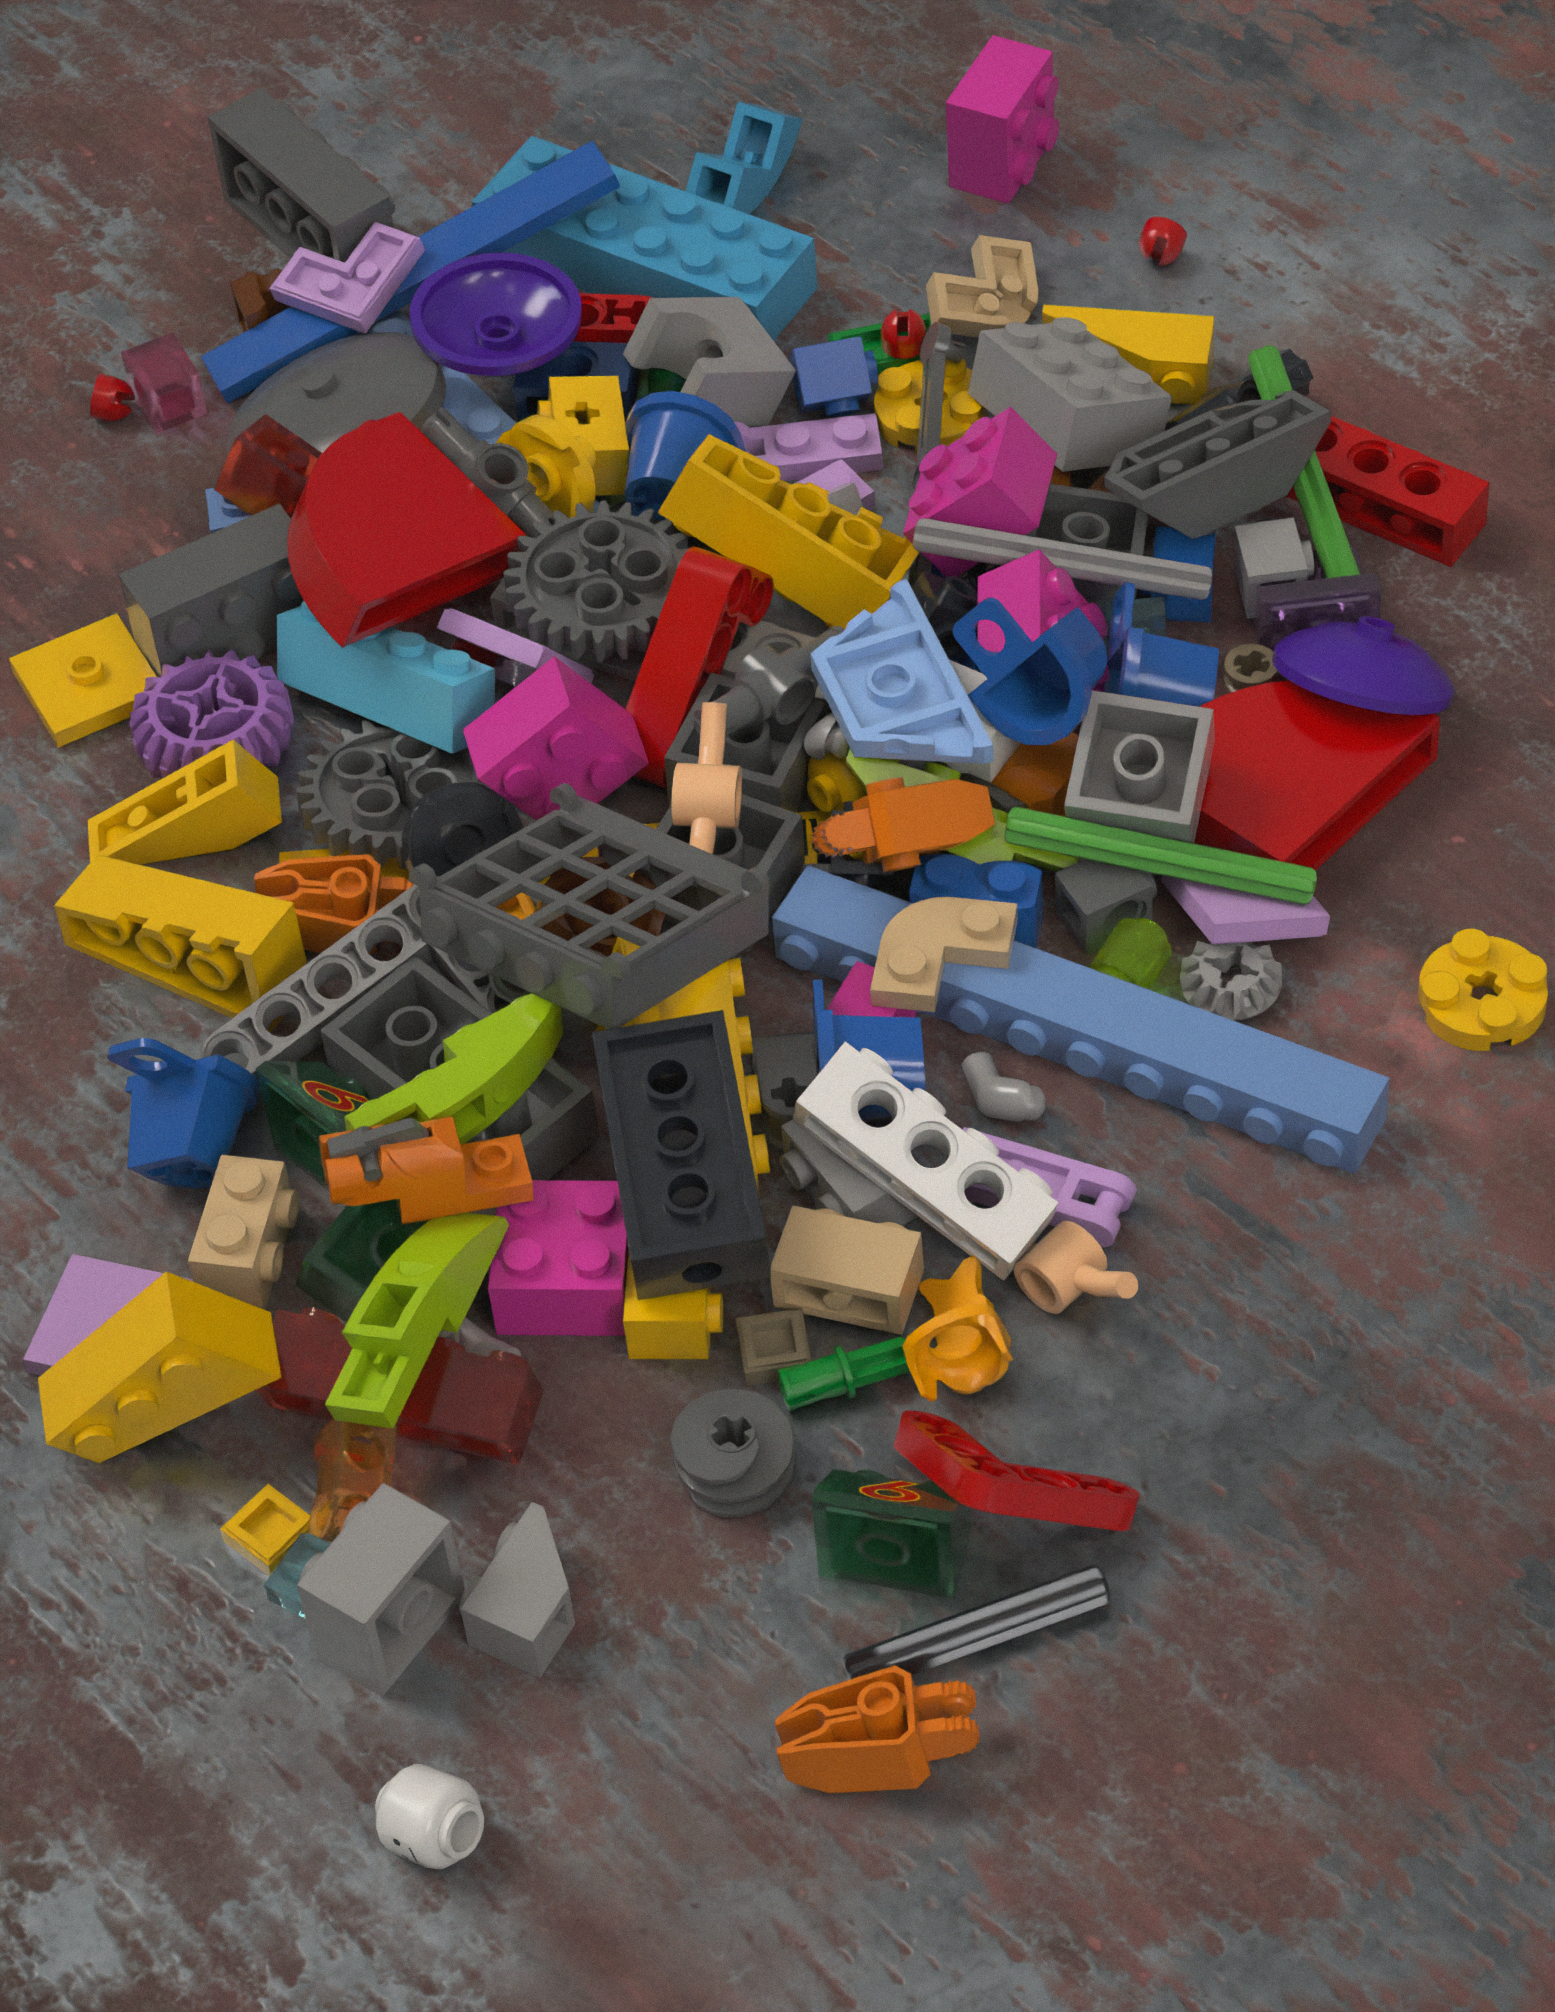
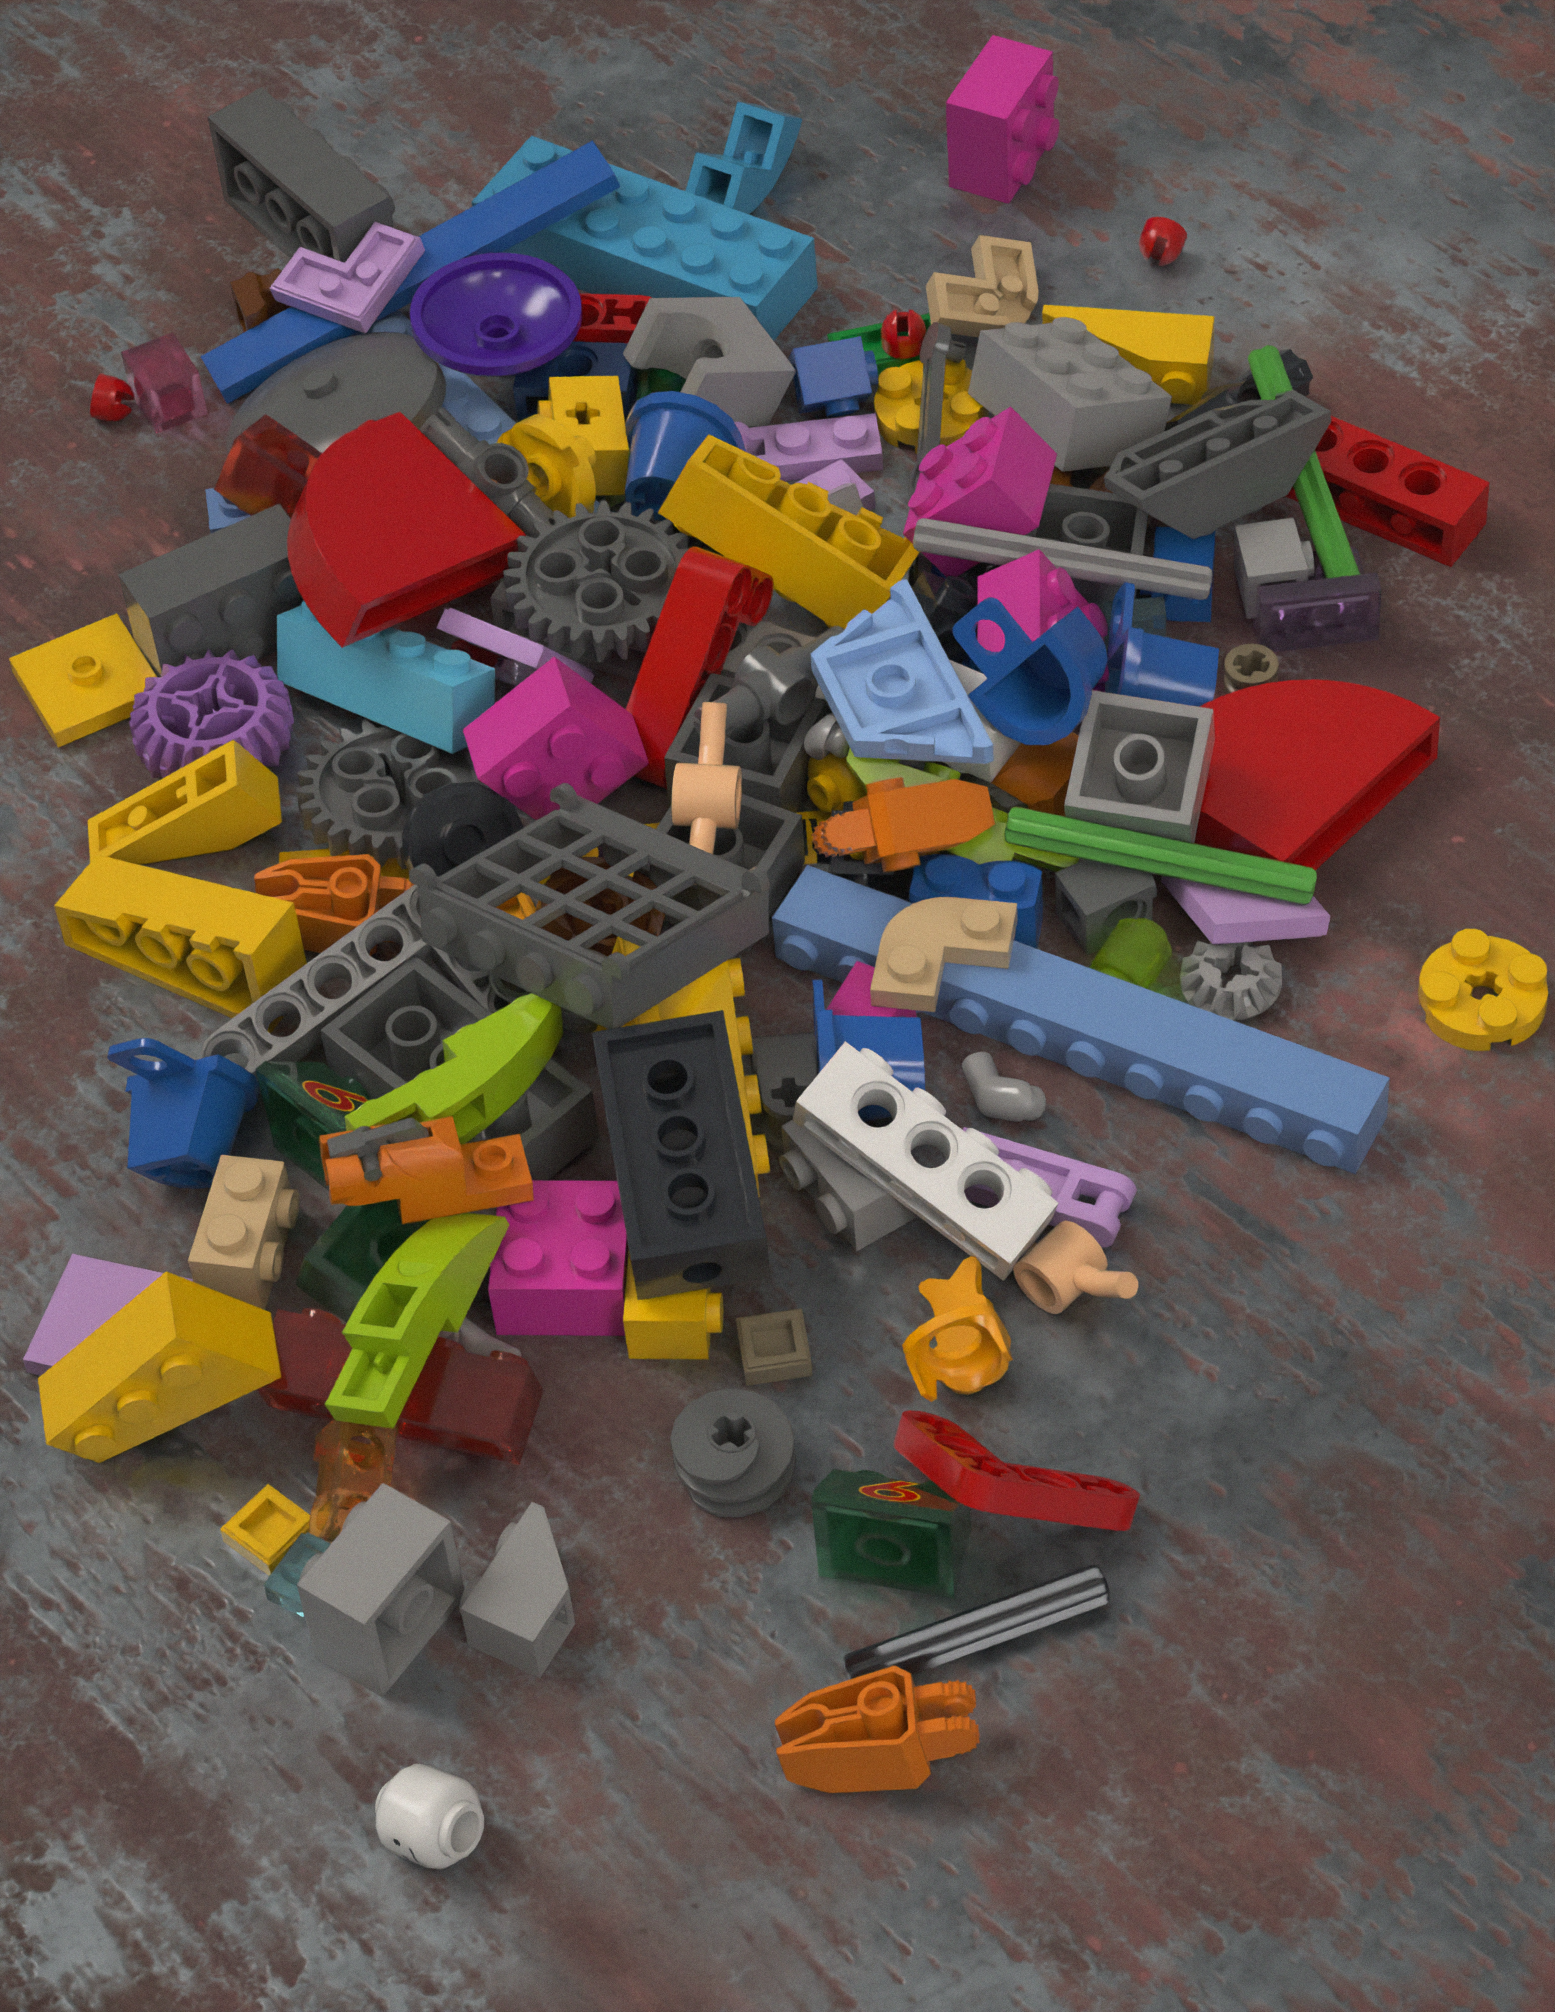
tan brick [770,1206,924,1335] -> none
green axle [777,1337,910,1411] -> none
dark purple dish [1272,616,1455,715] -> none

